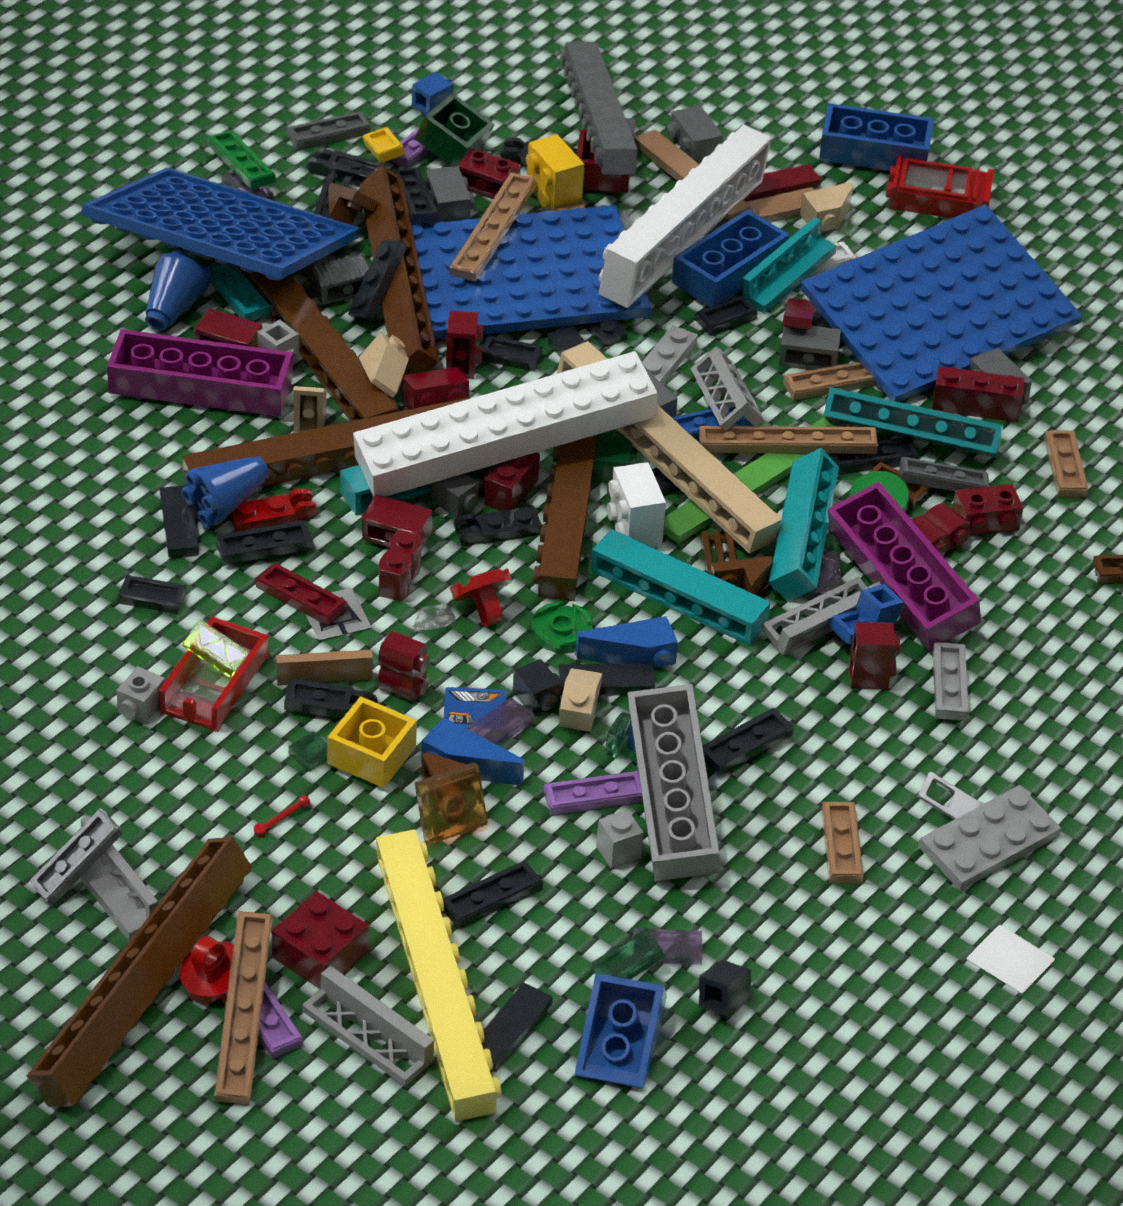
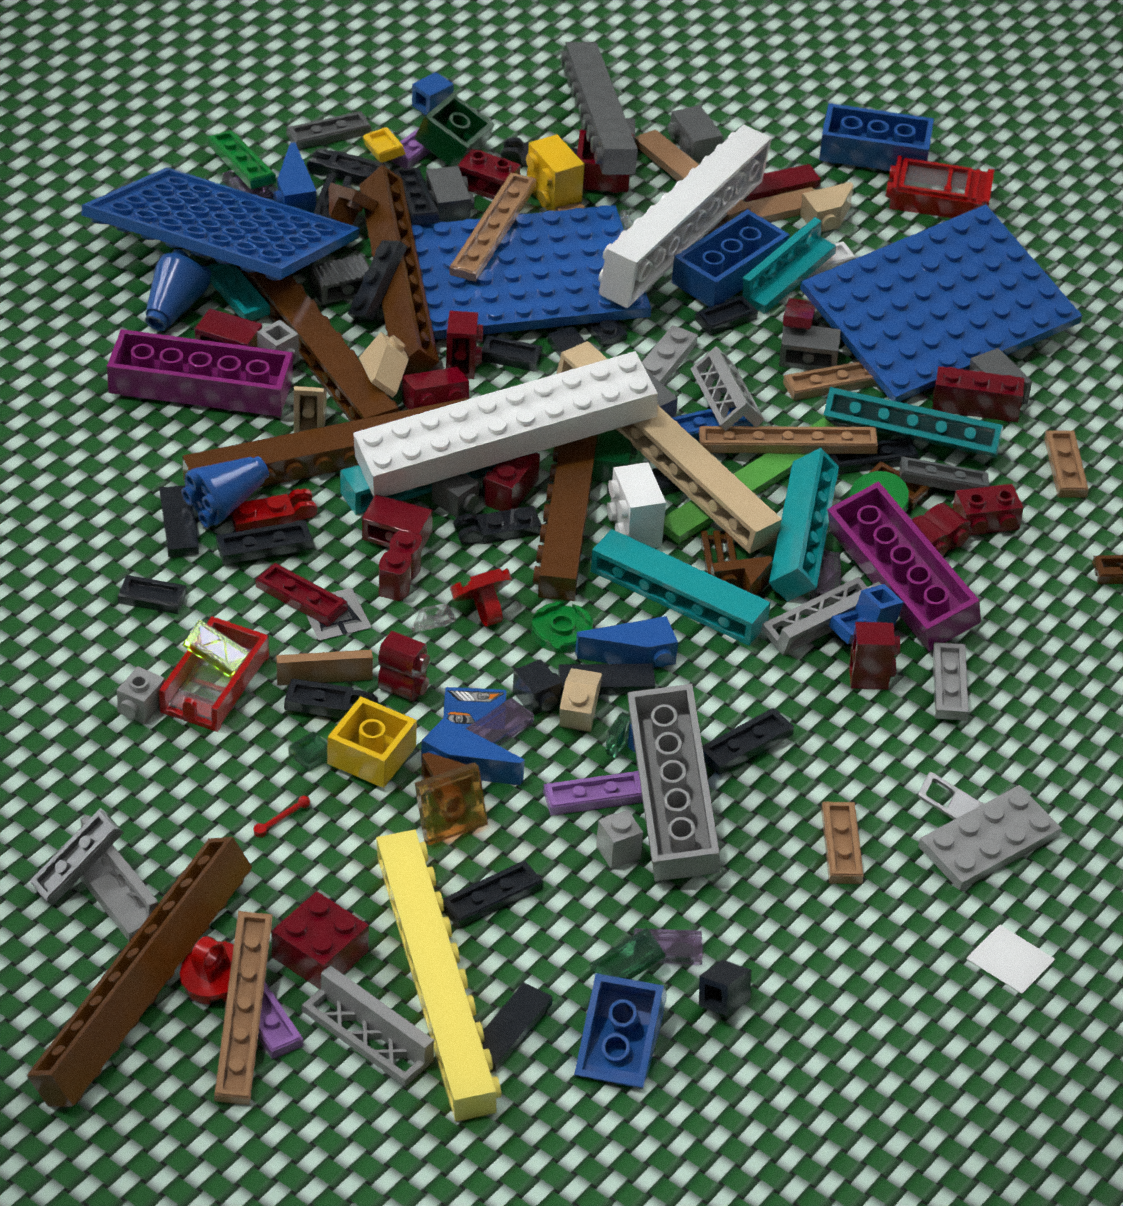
none -> blue slope [273,143,316,213]

